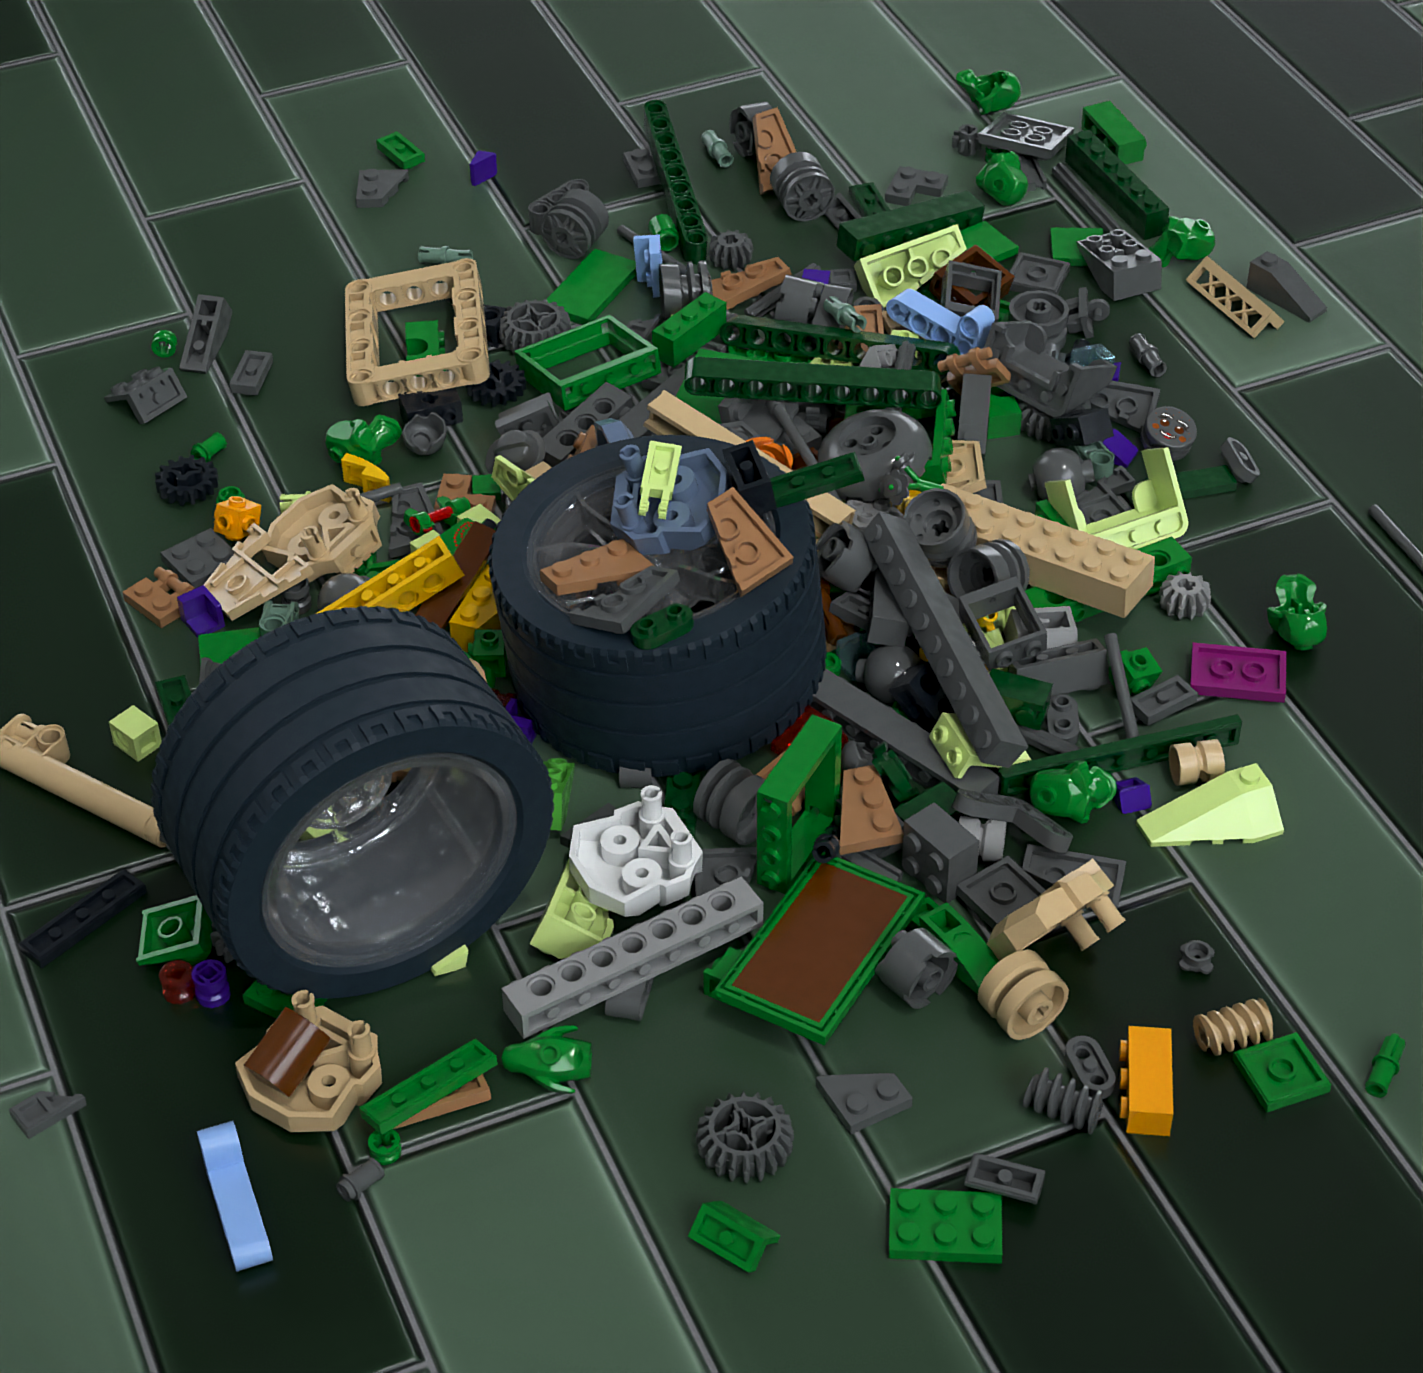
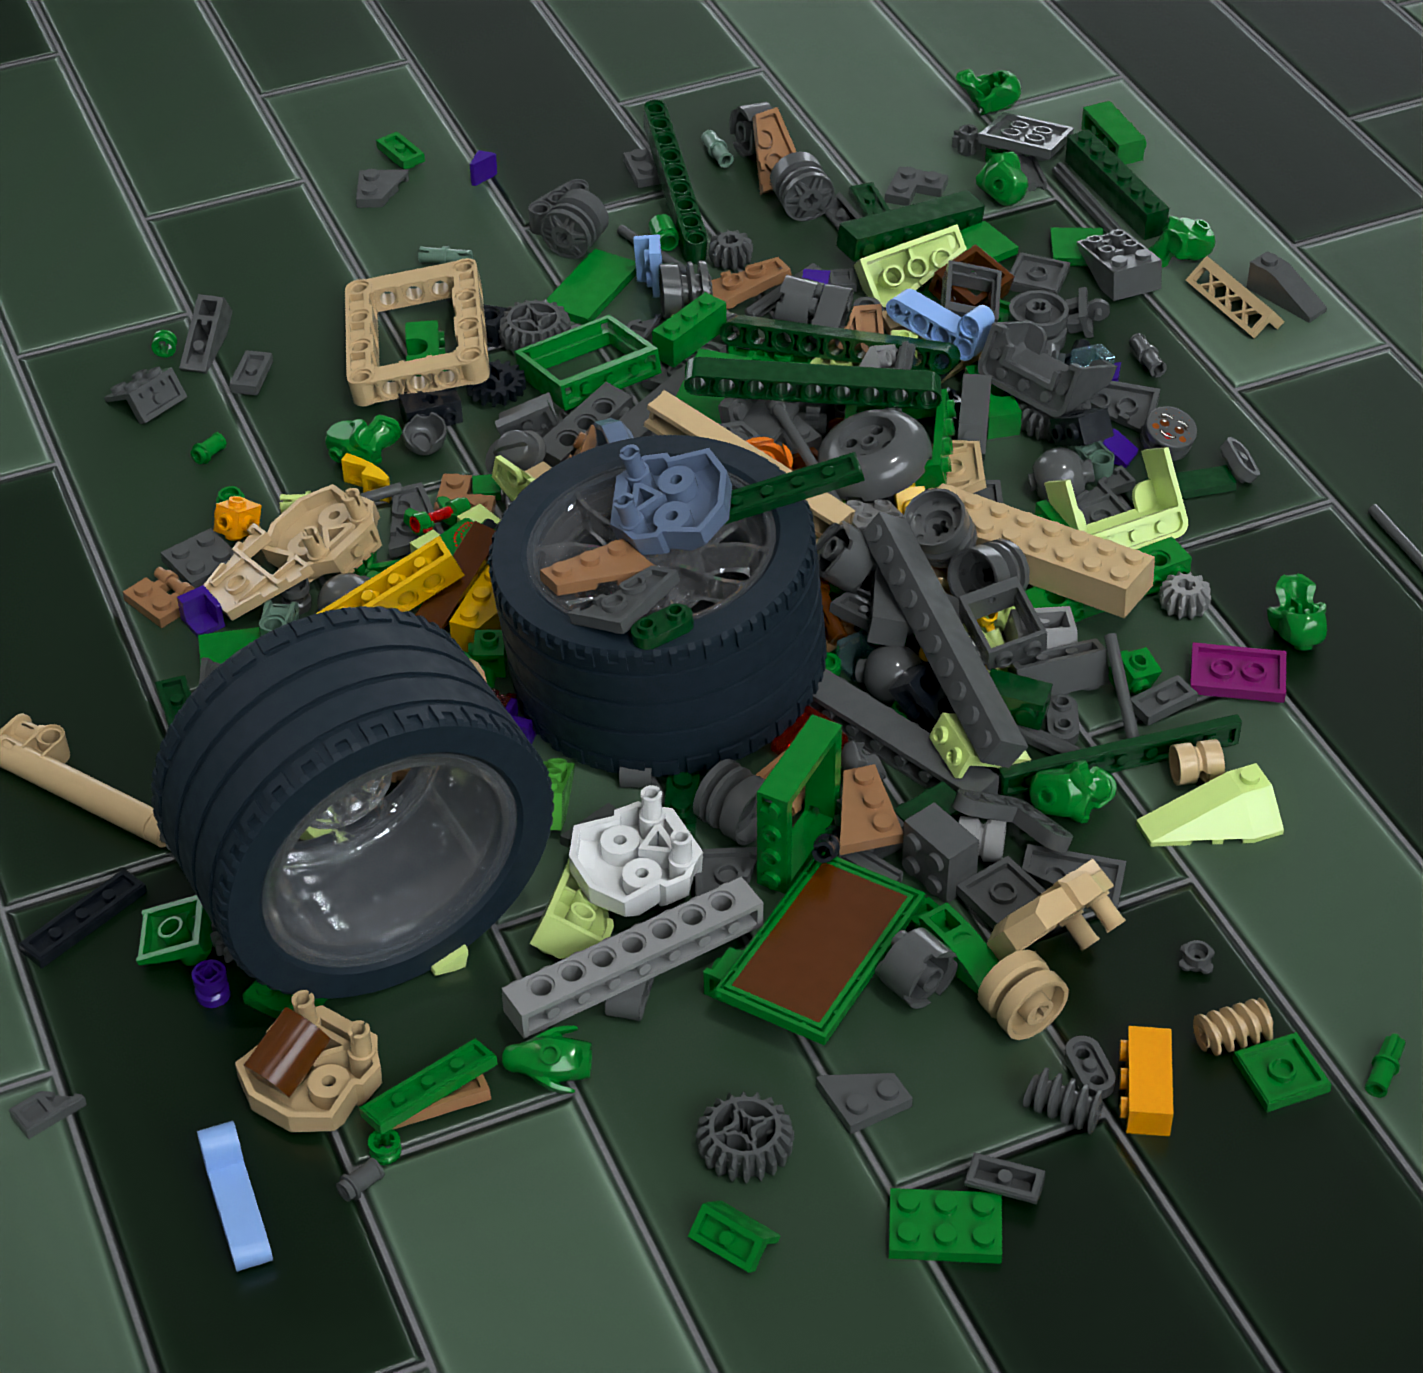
yellowish green brick [109,705,162,762] -> none
black gear [155,455,219,506] -> none
clear red wheel [159,960,196,1004] -> none
yellowish green hinge [638,441,682,520] -> none
medium nougat wing [706,487,794,597] -> none
black brick [722,440,777,515] -> none
sand green pin [823,296,867,333] -> none
dark green plate [871,741,920,803] -> none
dark grey plant [878,452,944,507] -> none
medium nougat plate [937,347,1011,396] -> none
dark purple slope [1113,777,1152,814] -> none

